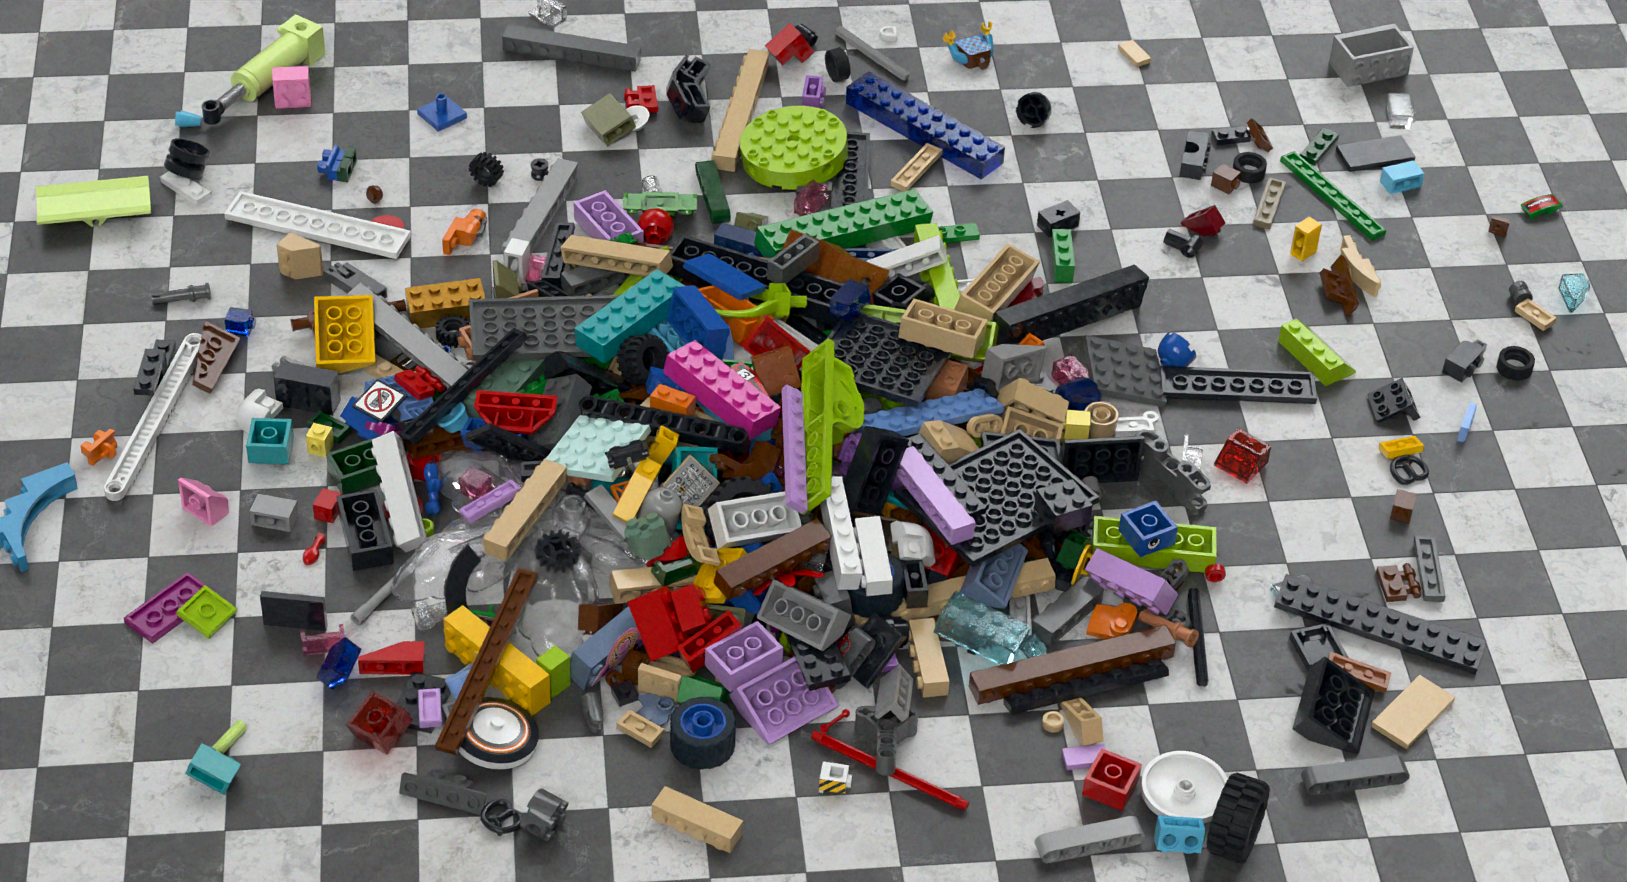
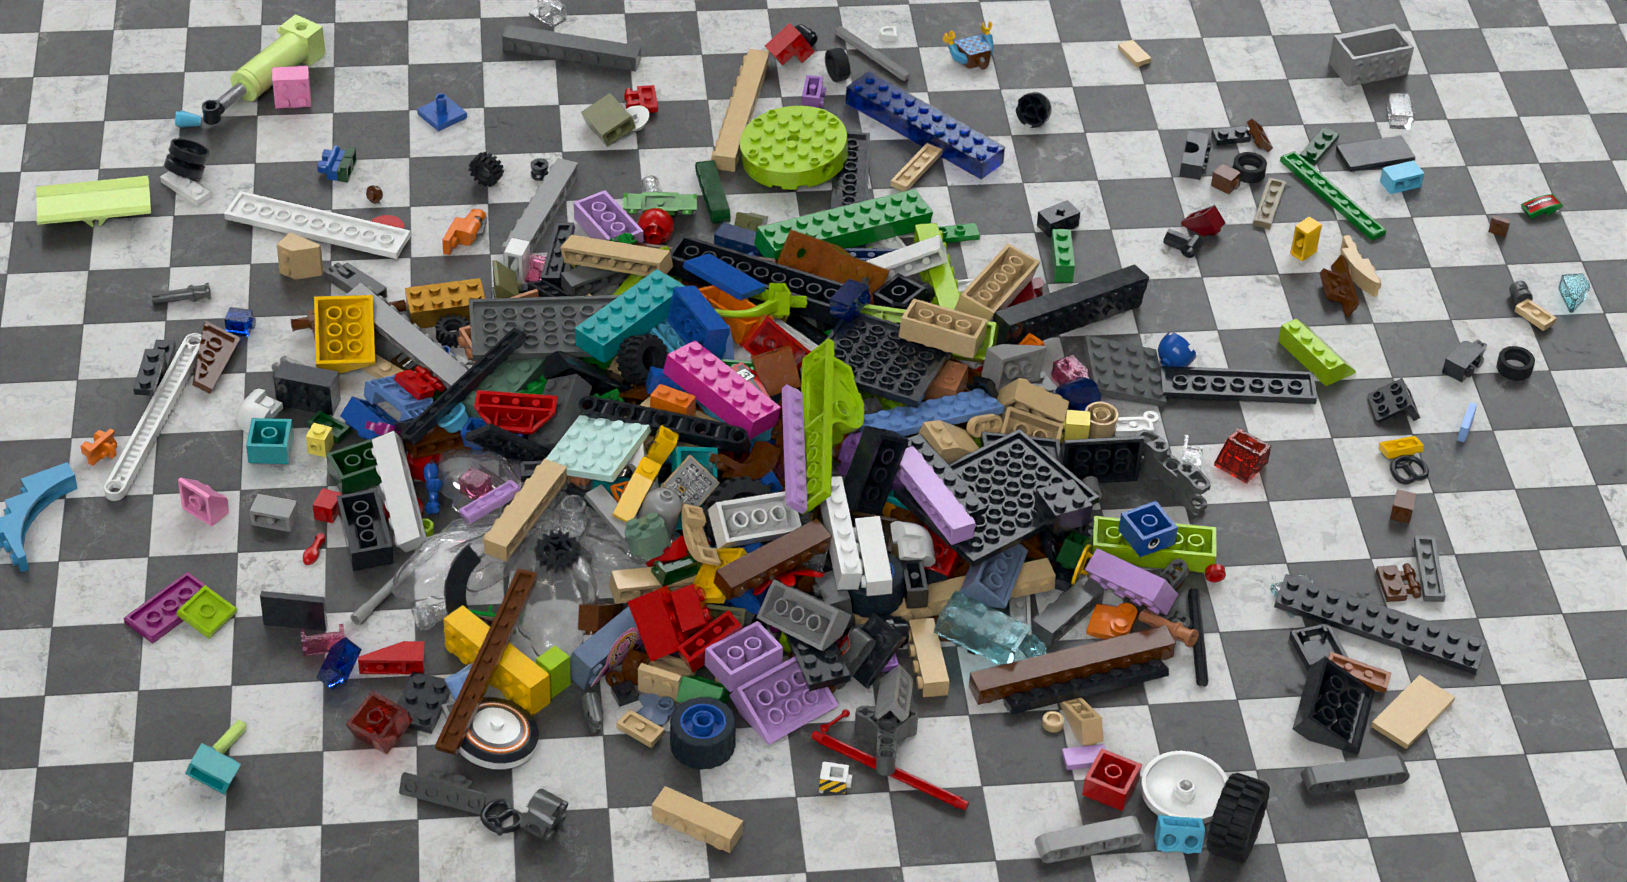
piece [352,379,408,423] -> none
lavender tile [418,688,442,728] -> none
black hinge [605,440,650,469] -> none
black brick [666,55,711,122] -> none
dark grey brick [767,234,820,284] -> none
clear pink hinge [794,179,829,216] -> none

